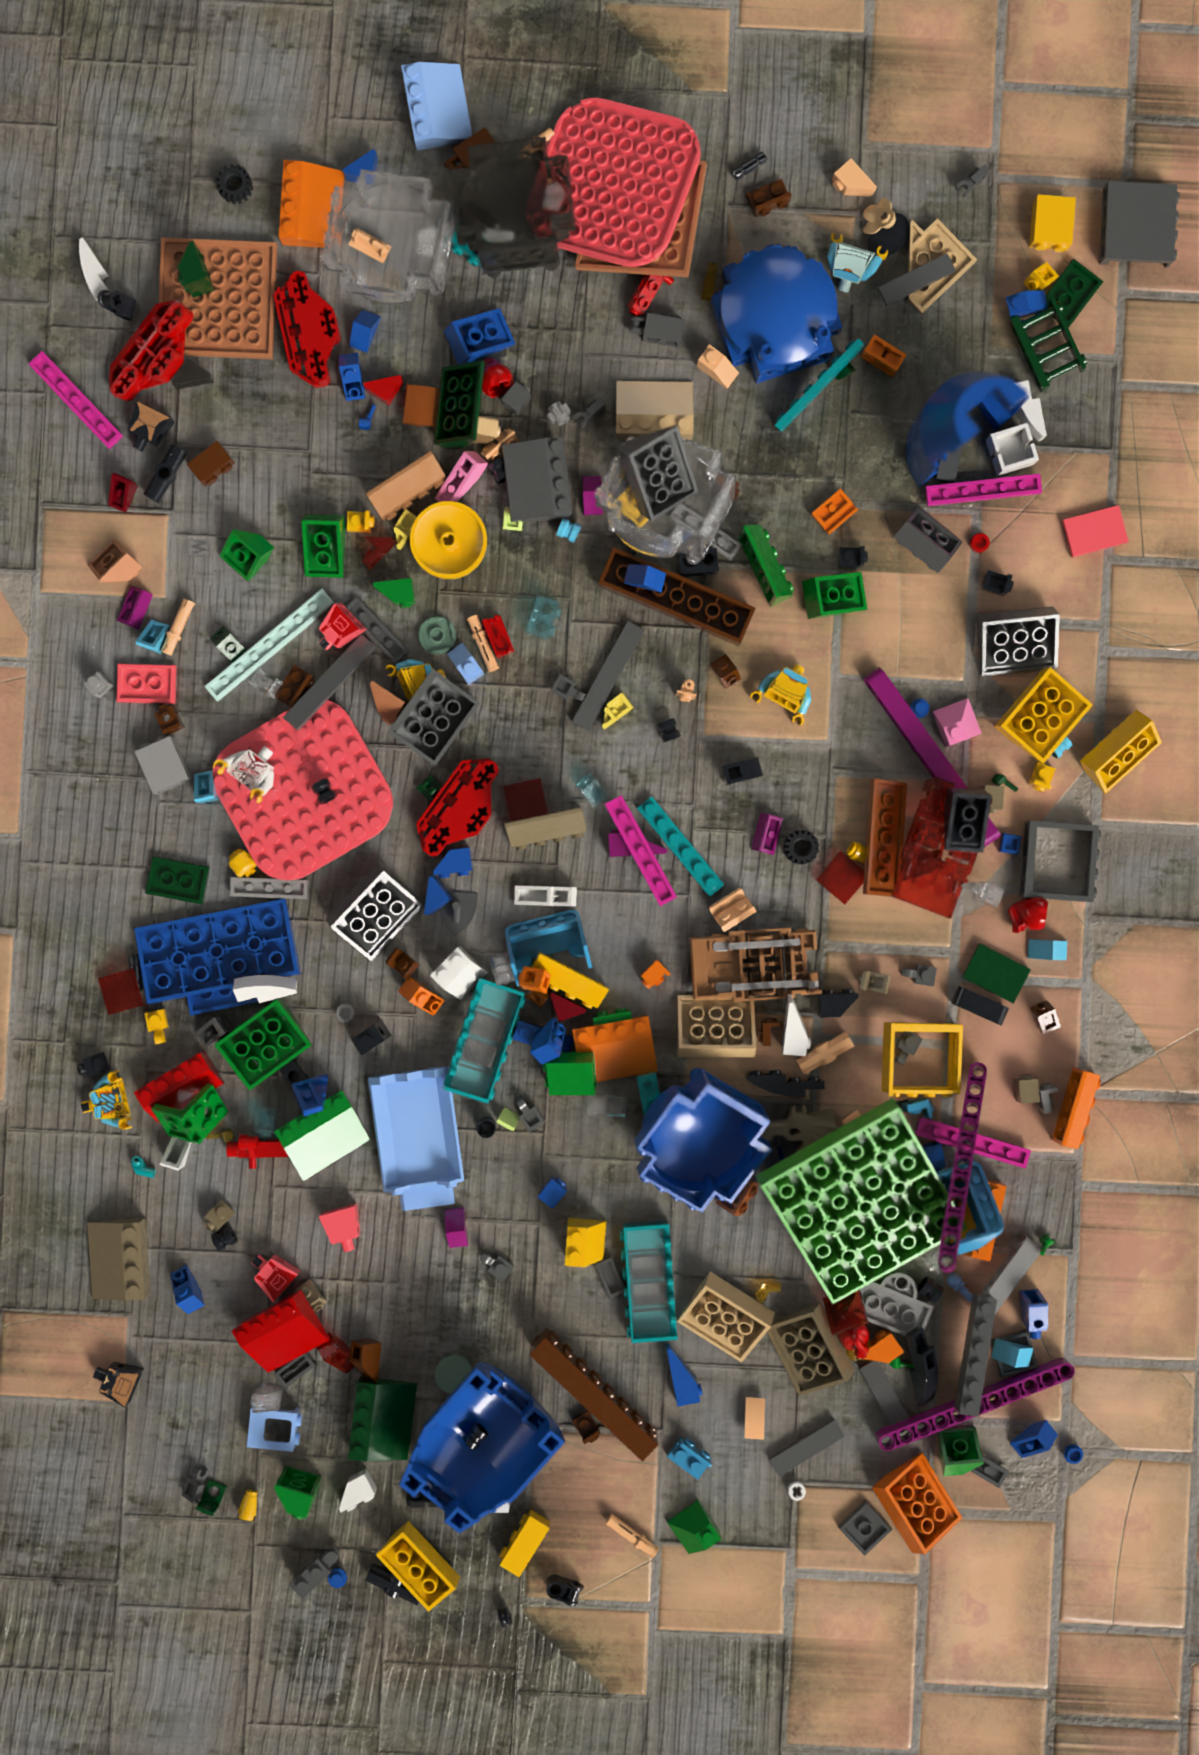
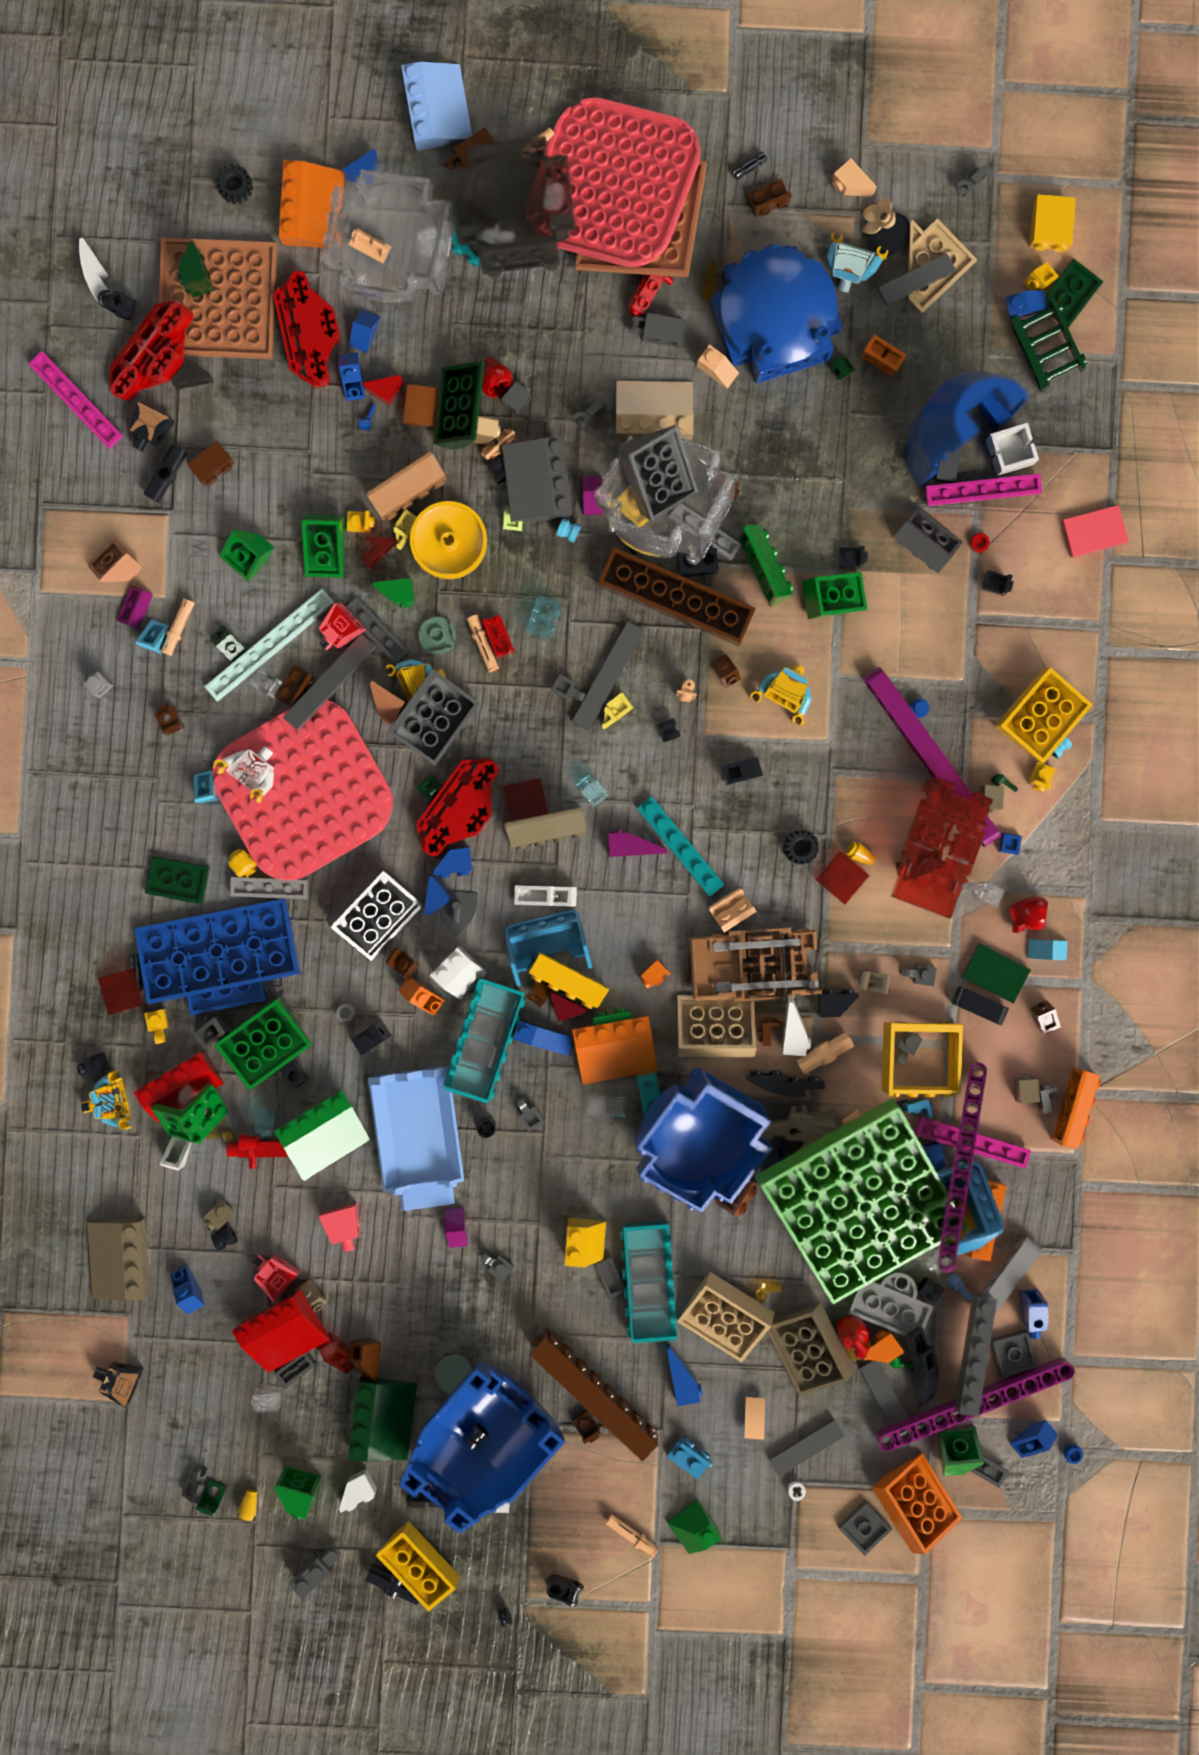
dark red slope [108,472,138,513] -> none
coral tile [116,663,177,704] -> none
teal arm [131,1155,156,1178] -> none
light grey brick [134,735,193,795] -> none
white slope [233,975,297,1003] -> none
light blue window [247,1403,302,1452] -> none
blue wing [291,1074,328,1116] -> none
black wheel [311,778,337,805] -> none
blue plate [328,1568,347,1588] -> none
bright pink slope [435,451,489,502] -> none
blue slope [443,308,516,365] -> none
light blue slope [447,643,484,685] -> none
clear slope [489,952,515,986] -> none
yellowish green slope [497,1108,520,1131] -> none
yellow brick [499,1510,550,1577] -> none
orange brick [518,966,551,994] -> none
blue slope [530,1017,566,1064] -> none
blue brick [538,1176,567,1209] -> none
green brick [543,1052,597,1095] -> none
light grey gear [547,401,571,426] -> none
dark pink plate [604,795,677,906] -> none
blue slope [624,564,666,593] -> none
magenta slope [751,813,783,855] -> none
teal plate [775,338,864,433] -> none
orange plate [810,488,859,536] -> none
clear red tile [822,1289,869,1336] -> none
dark orange plate [863,779,907,897] -> none
bright pink slope [932,698,982,747] -> none
black slope [944,787,992,853] -> none
dark grey slope [977,606,1060,676] -> none
medium azure slope [991,1338,1033,1368] -> none
white slope [1017,380,1047,441] -> none
dark grey window [1020,820,1101,902] -> none
green hand [1039,1233,1055,1256] -> none
yellow slope [1080,710,1162,794] -> none
dark grey panel [1100,181,1180,268] -> none

